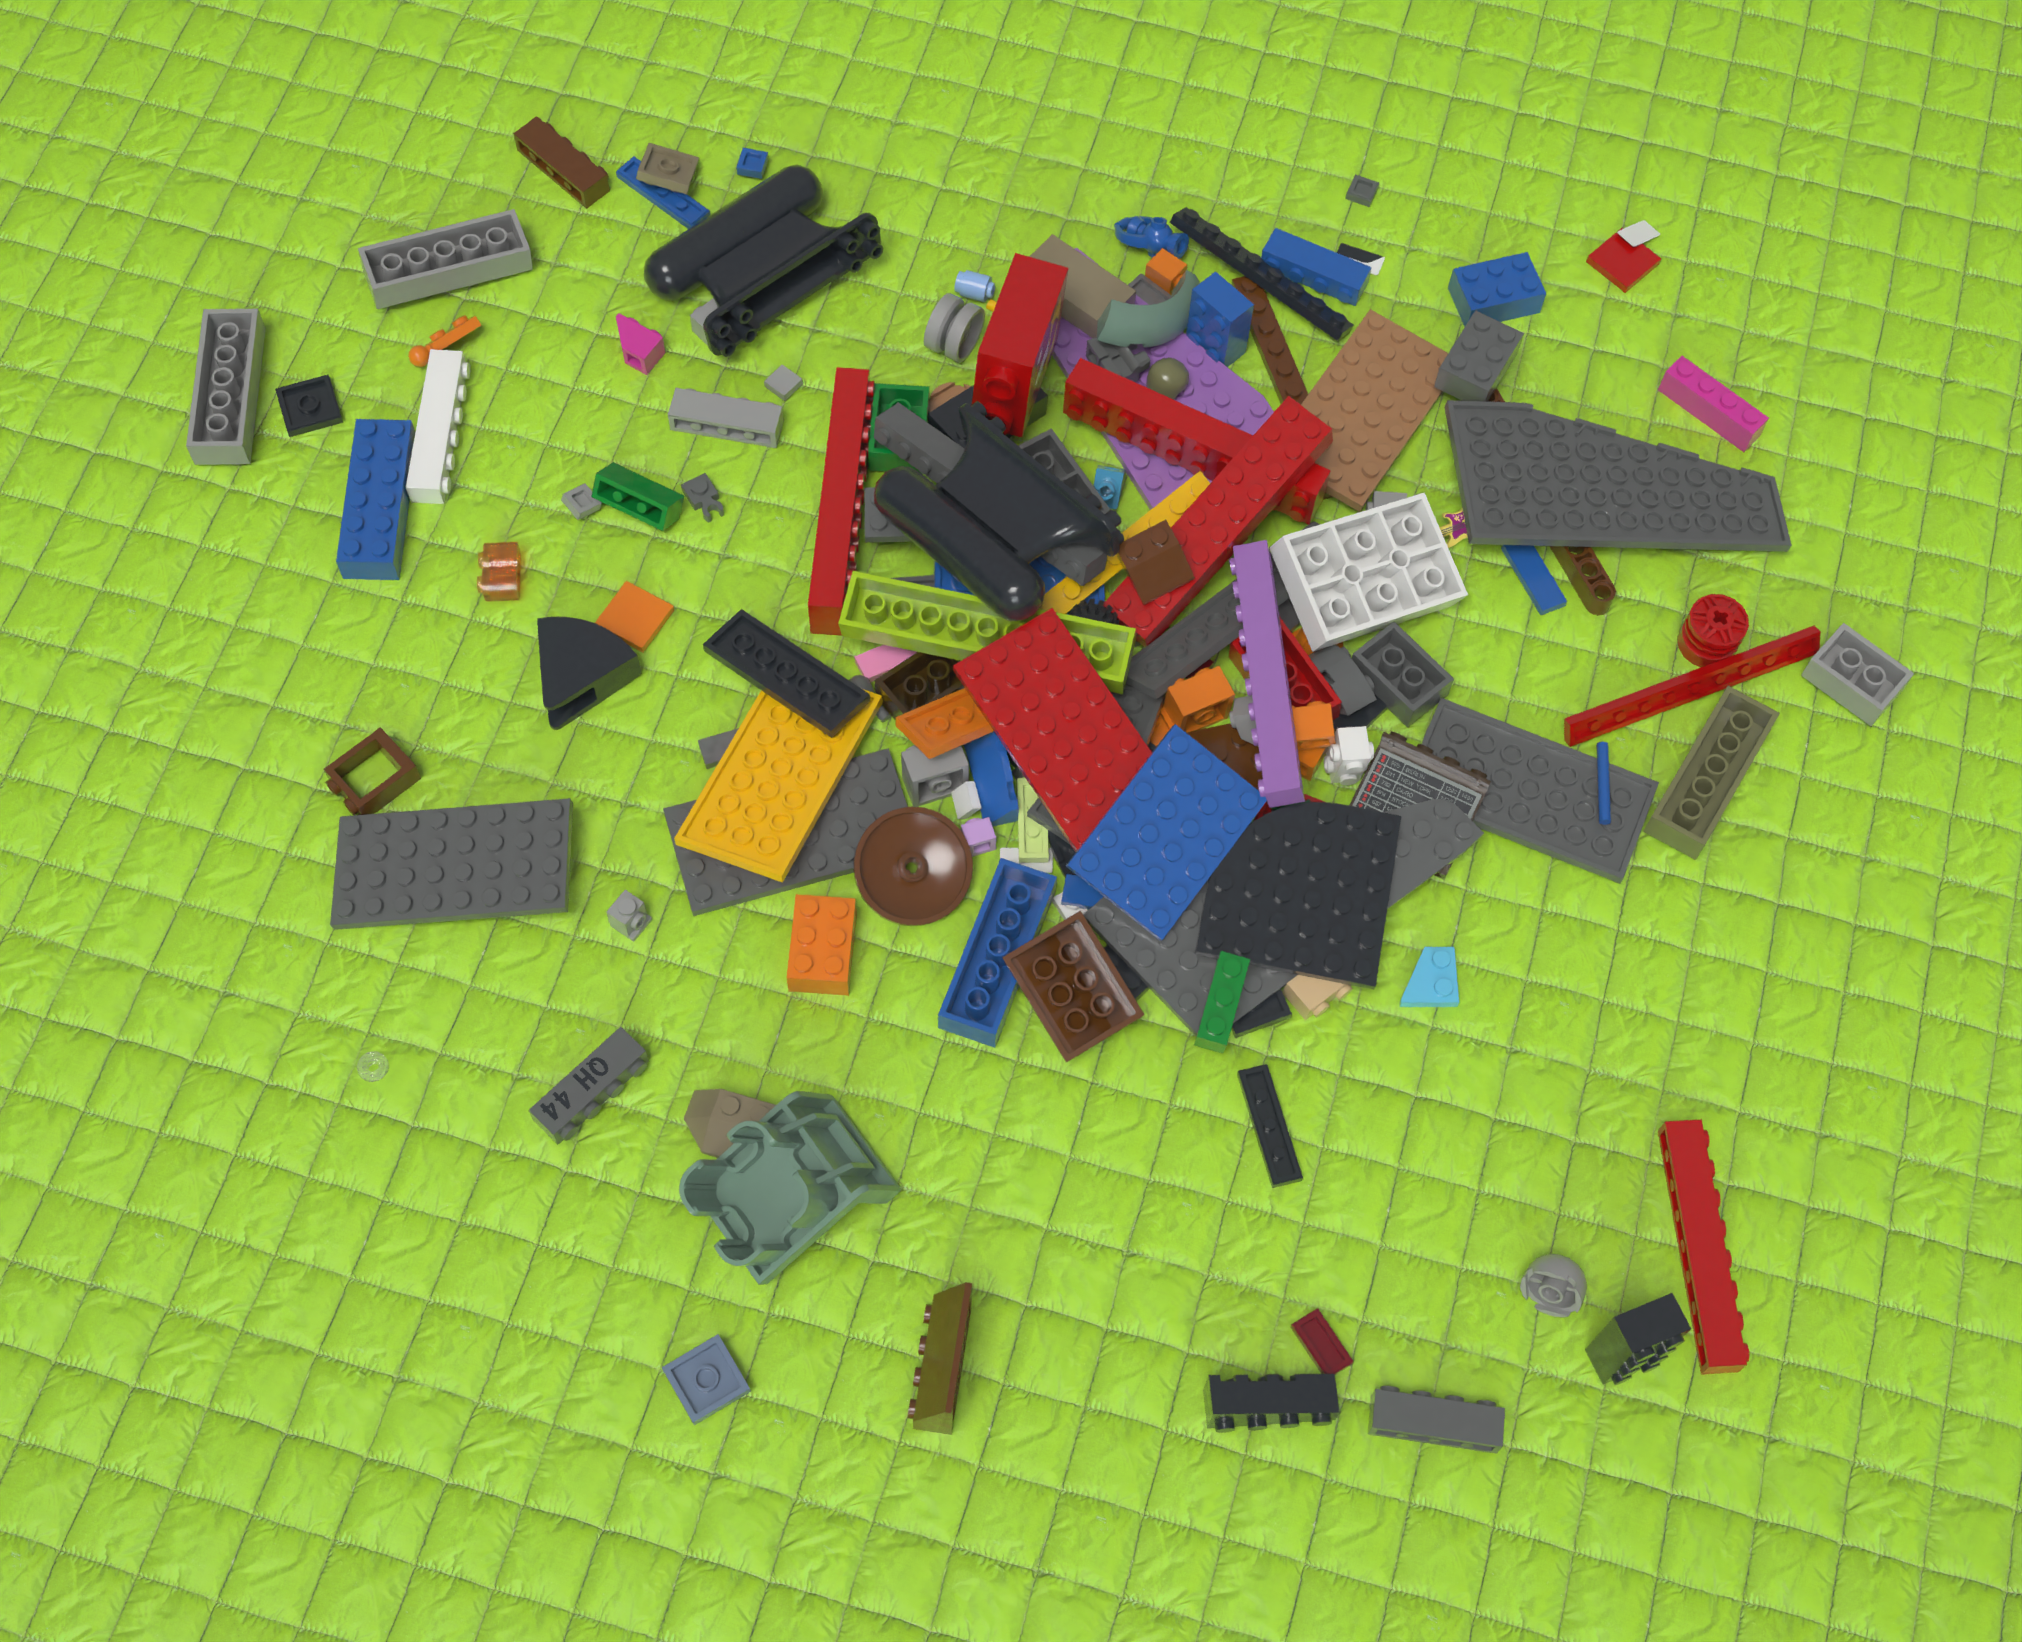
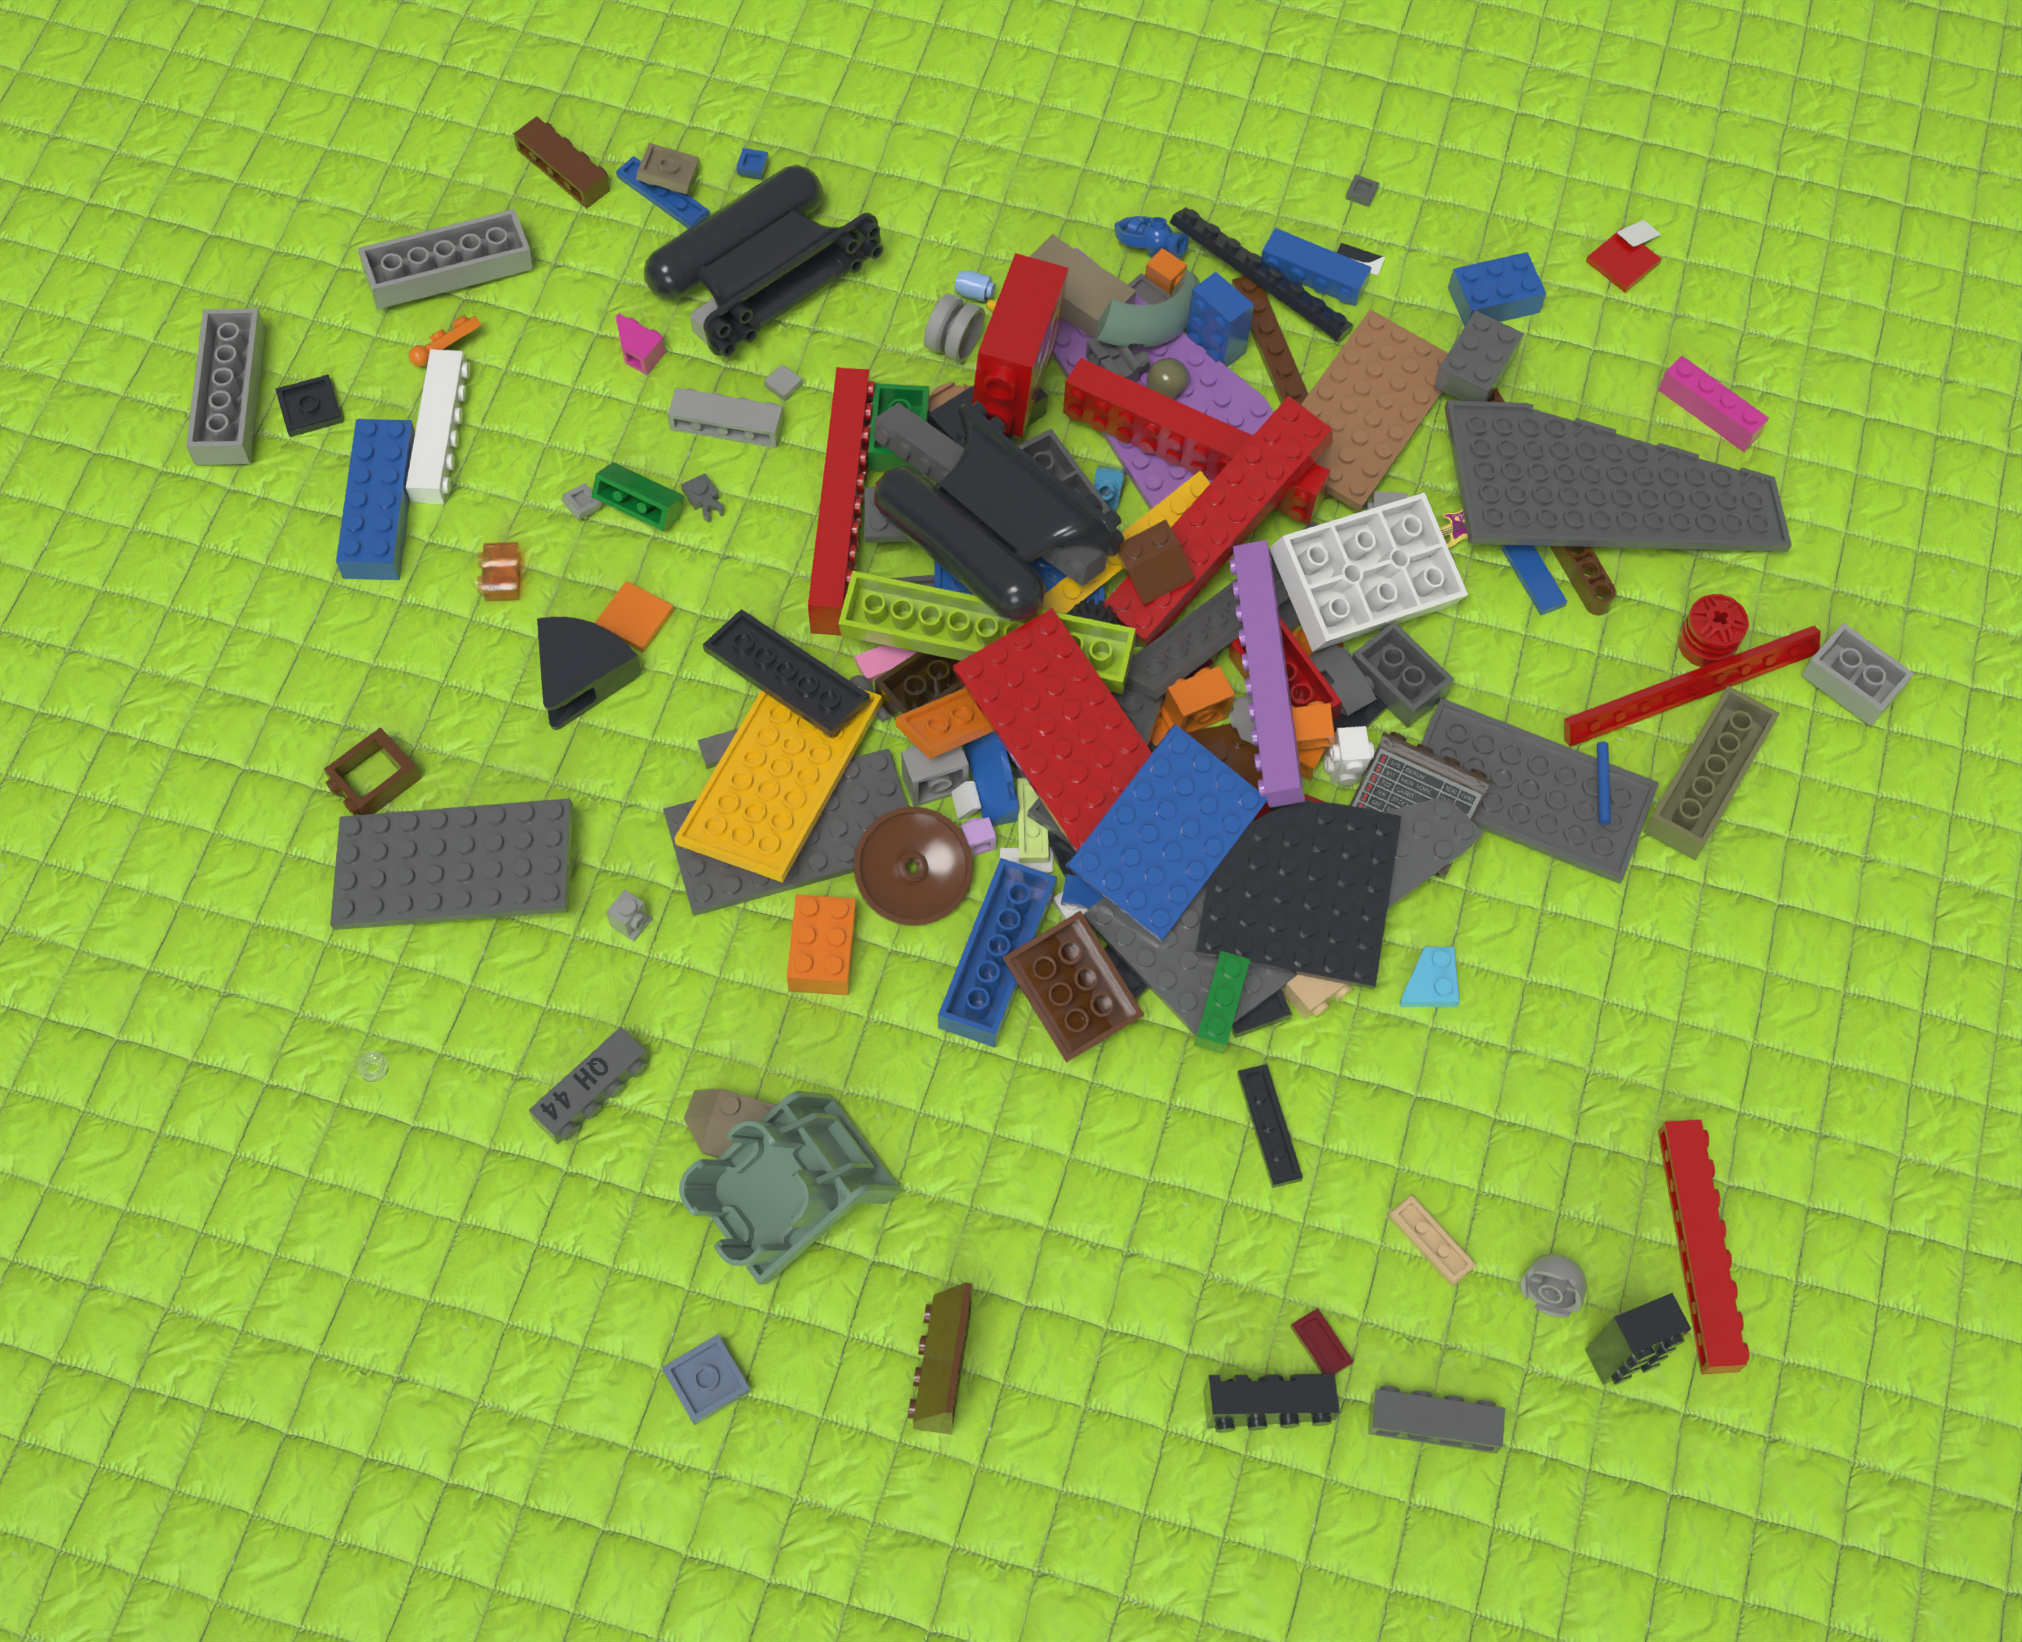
none -> tan tile [1388,1195,1476,1287]

